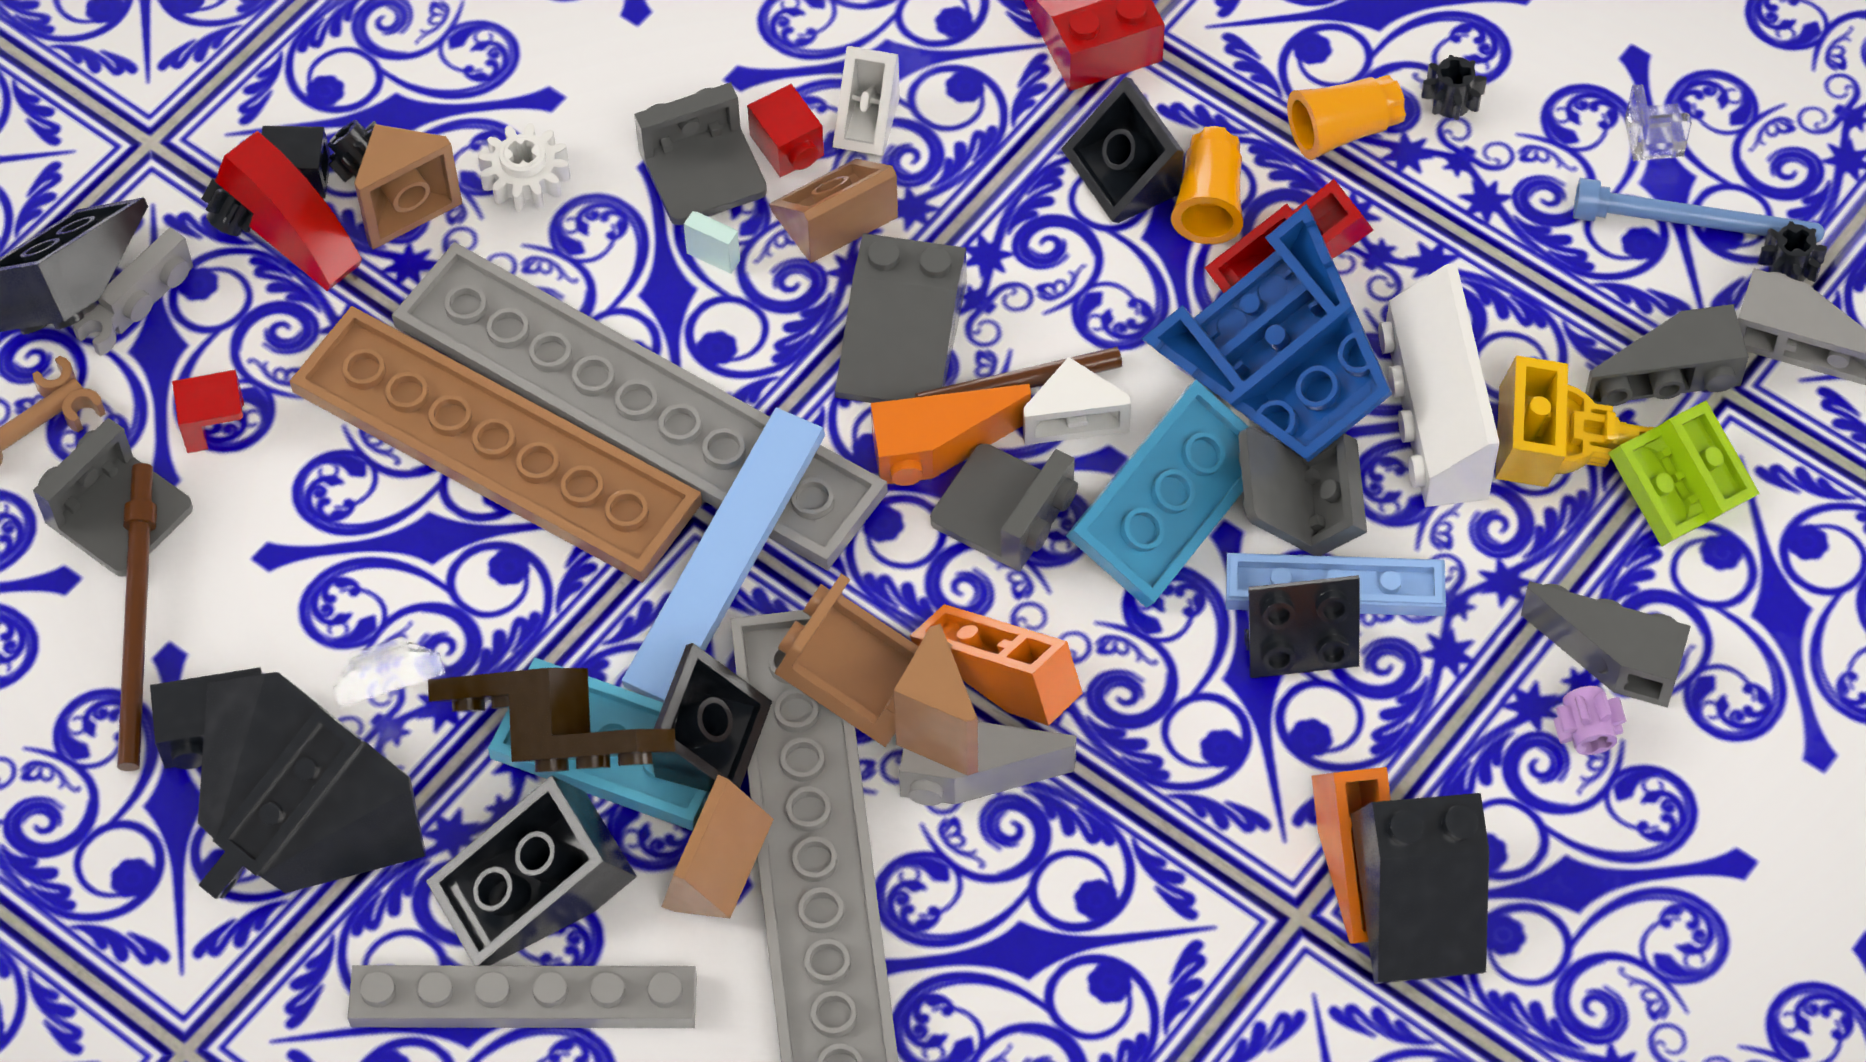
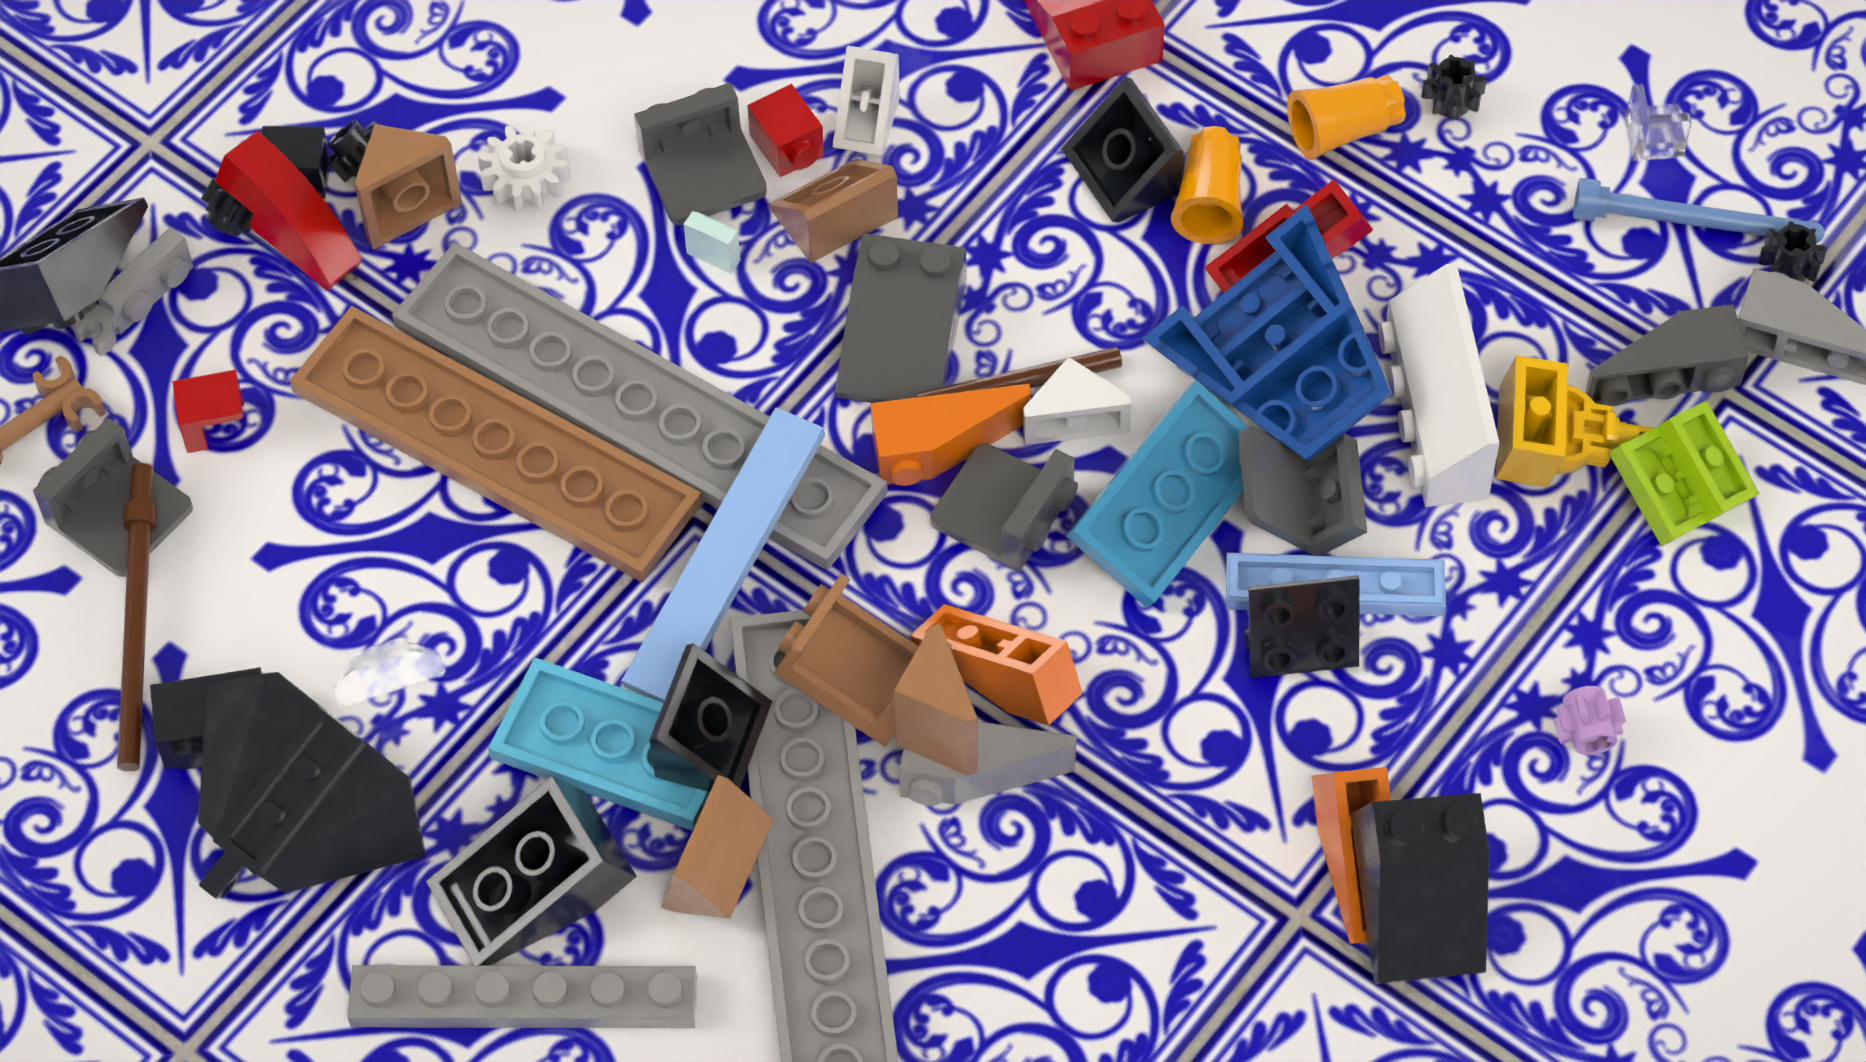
dark brown bracket [428,668,676,772] -> none
dark grey slope [1521,581,1691,708] -> none

